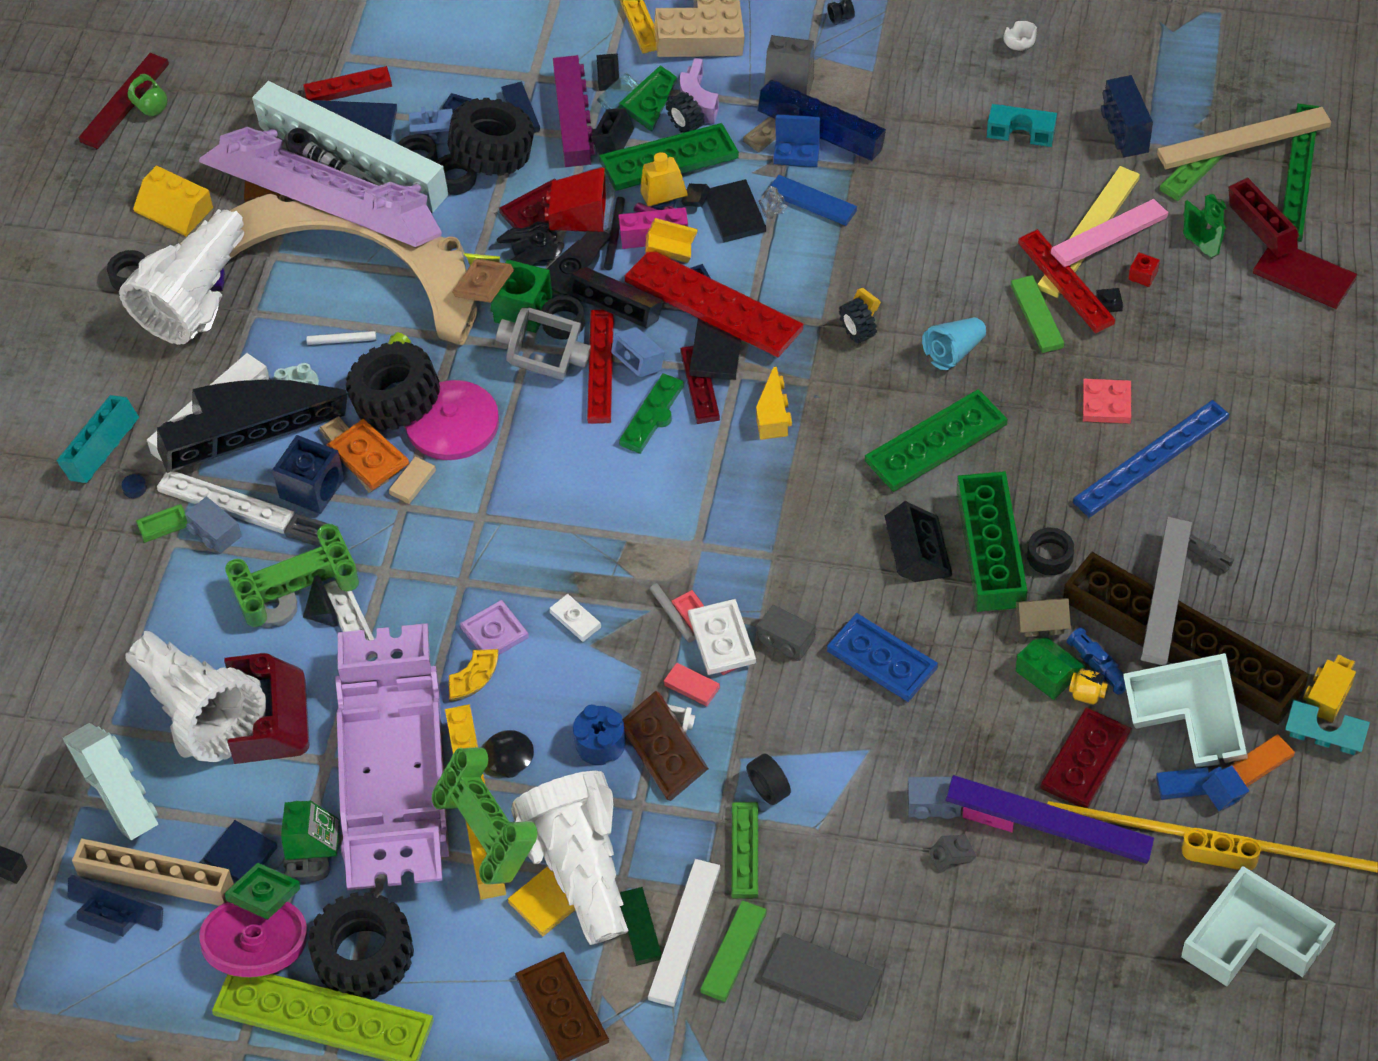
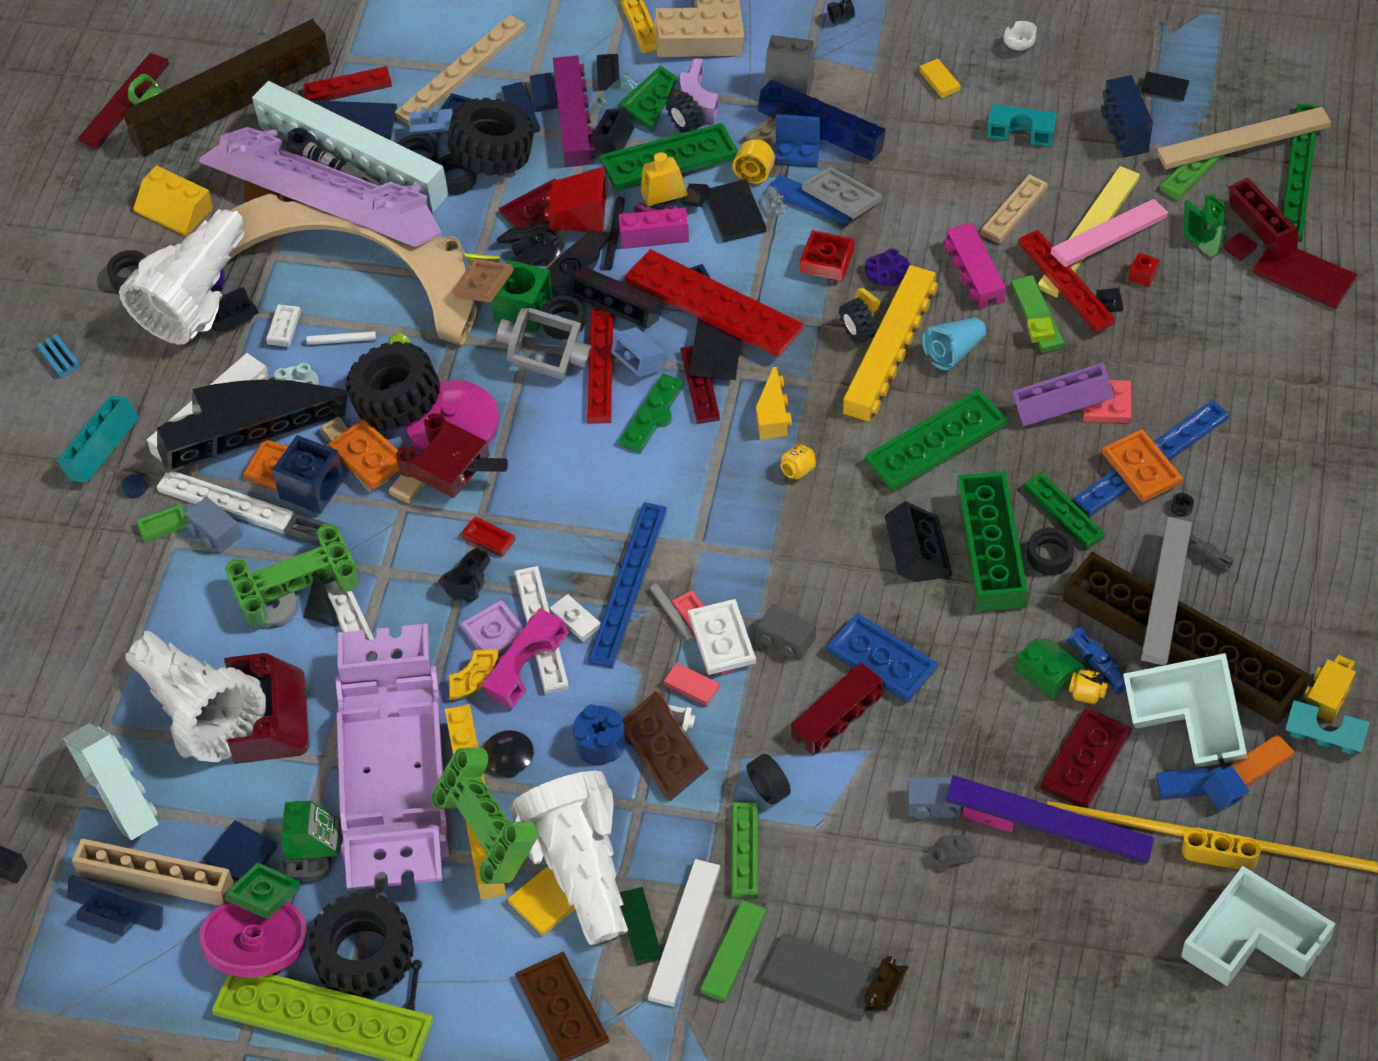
yellow panel [645,218,697,263] -> none
dark tan brick [1016,598,1071,637] -> none
none -> dark azure tile [37,334,81,379]
none -> dark brown brick [123,19,331,157]
none -> black bracket [211,287,259,332]
none -> orange tile [243,440,288,489]
none -> white plate [266,304,301,347]
none -> tan plate [395,15,527,126]
none -> dark red piece [396,413,508,498]
none -> black hinge [408,960,422,1011]
none -> black piece [438,547,491,603]
none -> red tile [461,516,516,558]
none -> dark pink arch [482,608,569,710]
none -> white tile [514,566,569,695]
none -> dark blue tile [529,72,558,112]
none -> blue tile [589,502,667,669]
none -> yellow piece [732,139,775,184]
none -> yellow head [780,444,816,480]
none -> dark red brick [791,662,883,756]
none -> red brick [799,230,855,281]
none -> light grey tile [802,166,882,219]
none -> yellow brick [843,265,938,422]
none -> dark brown hinge [864,956,909,1011]
none -> dark purple dish [865,249,910,286]
none -> yellow tile [919,58,961,98]
none -> dark pink brick [944,223,1006,310]
none -> tan tile [980,174,1048,244]
none -> medium lavender brick [1012,362,1115,426]
none -> green tile [1023,472,1105,551]
none -> lime plate [1027,316,1055,343]
none -> orange tile [1102,428,1183,503]
none -> black tile [1141,71,1190,101]
none -> black bush [1171,493,1194,517]
none -> dark red tile [1224,232,1257,261]

